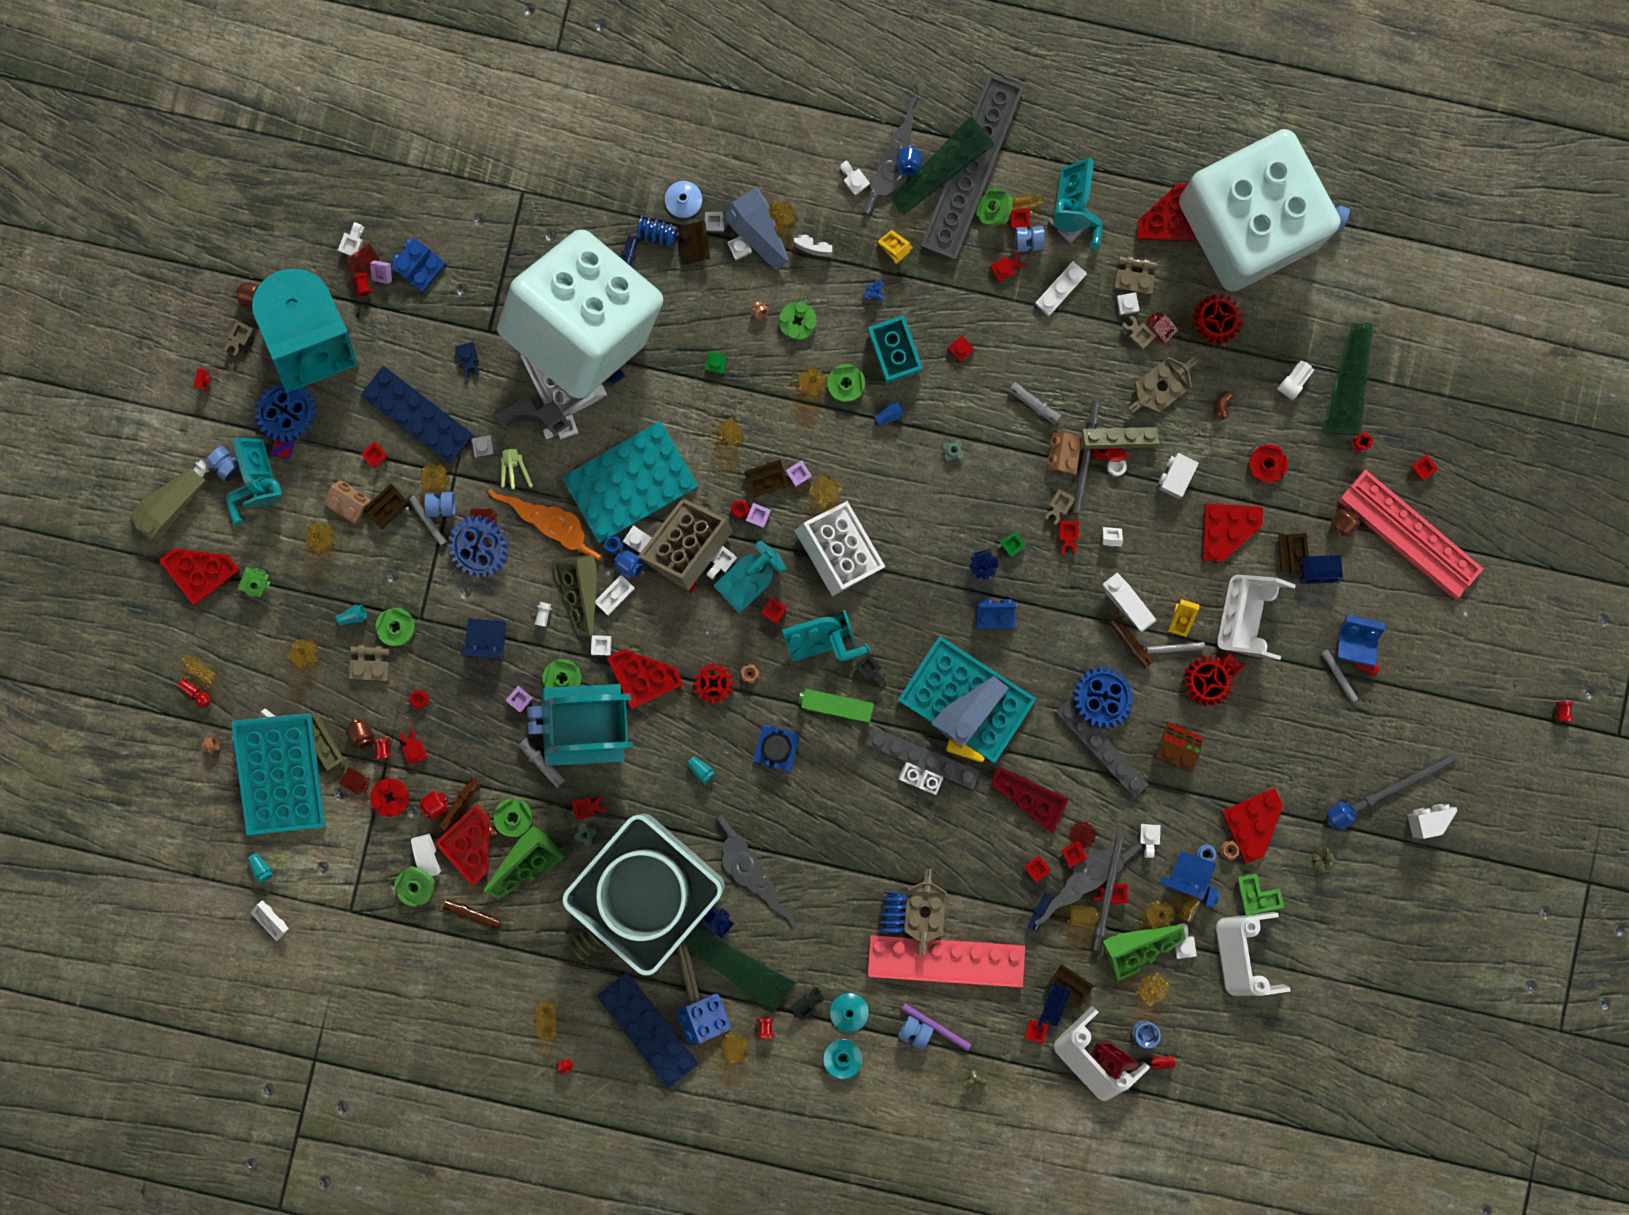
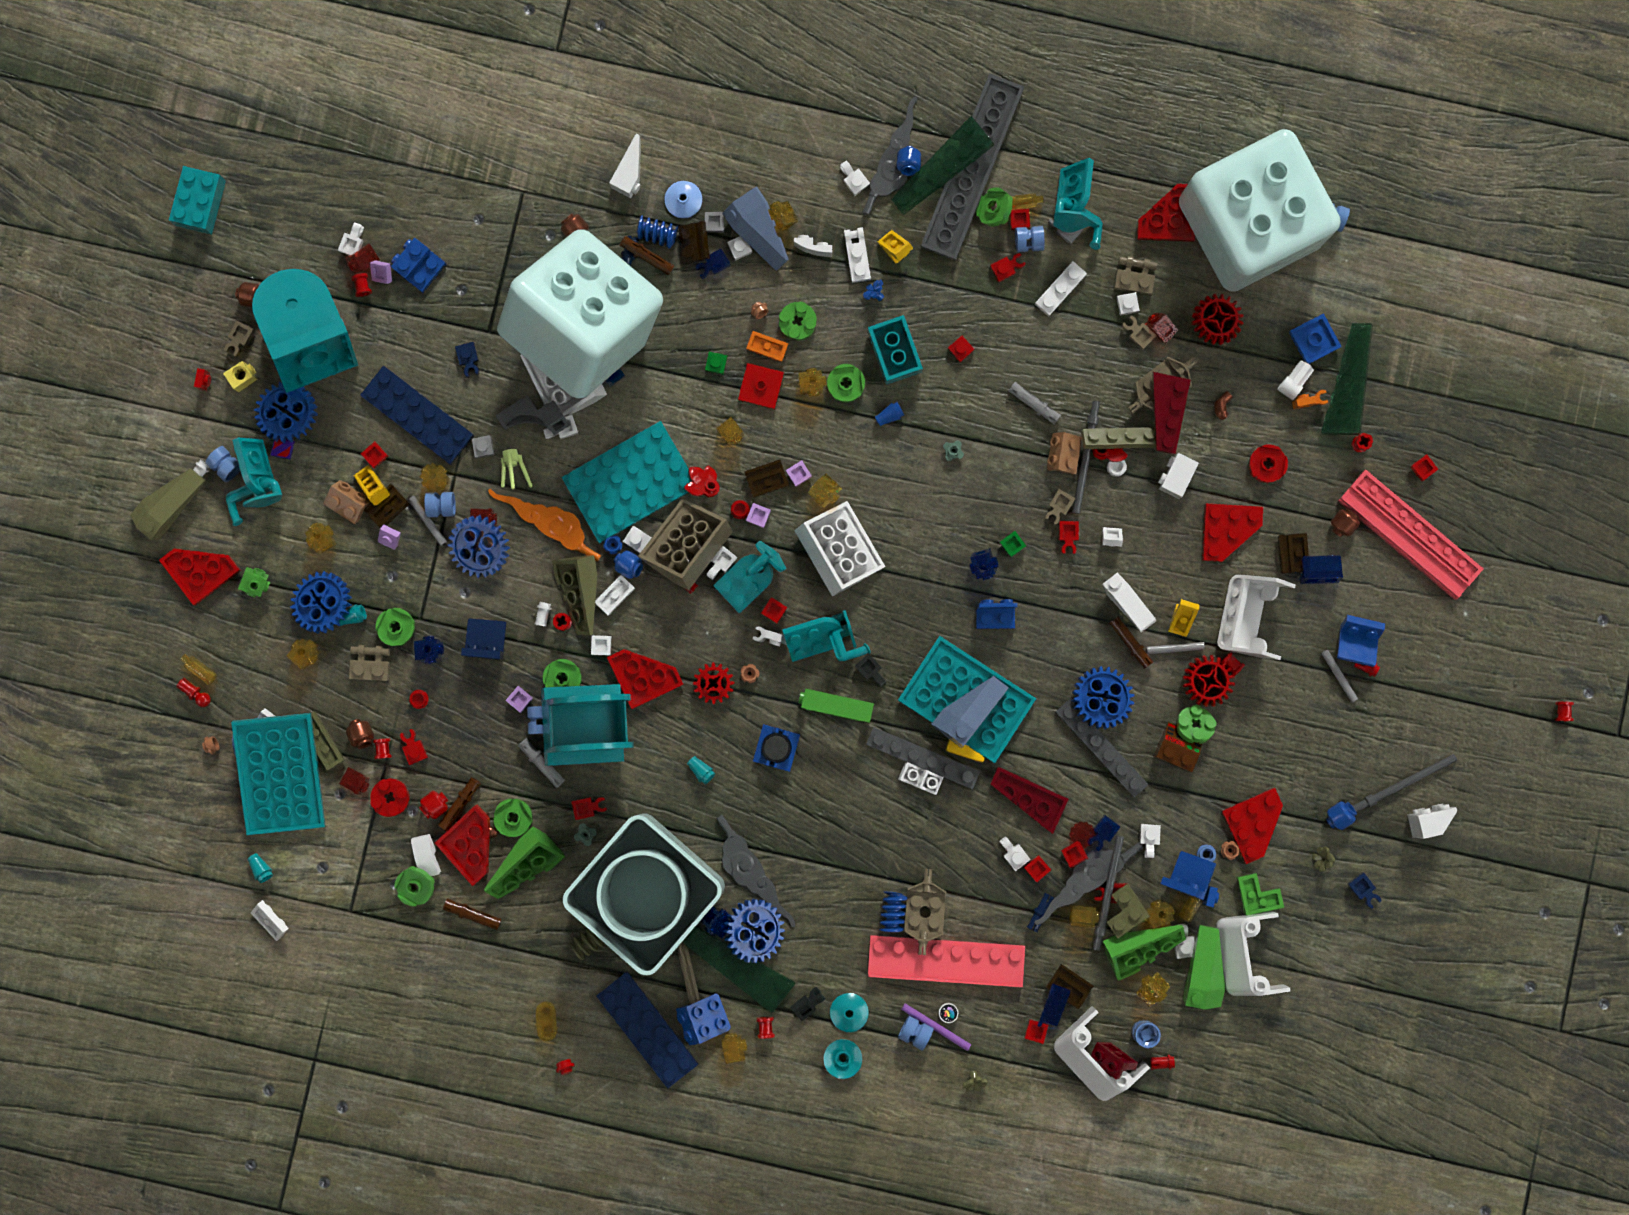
none -> teal brick [169,166,226,235]
none -> light yellow brick [223,361,257,392]
none -> blue gear [290,571,352,634]
none -> yellow slope [354,464,390,506]
none -> lavender plate [378,524,401,550]
none -> clear blue brick [414,636,444,664]
none -> red bush [553,613,572,631]
none -> copper head [561,213,589,237]
none -> white slope [609,134,641,198]
none -> reddish brown pin [619,235,674,275]
none -> red plate [684,465,720,497]
none -> clear blue plate [695,248,731,279]
none -> blue gear [723,899,785,963]
none -> red plate [738,363,784,410]
none -> orange plate [746,331,788,362]
none -> white plate [753,627,787,647]
none -> white plate [844,227,871,283]
none -> tile [939,1003,958,1023]
none -> white plate [999,837,1031,871]
none -> clear blue plate [1087,815,1120,851]
none -> olive plate [1107,884,1151,938]
none -> dark red wing [1152,372,1191,455]
none -> bright green plate [1176,705,1216,744]
none -> bright green wedge [1182,925,1225,1009]
none -> blue plate [1289,313,1342,364]
none -> orange plate [1292,390,1328,410]
none -> dark blue plate [1347,872,1382,909]

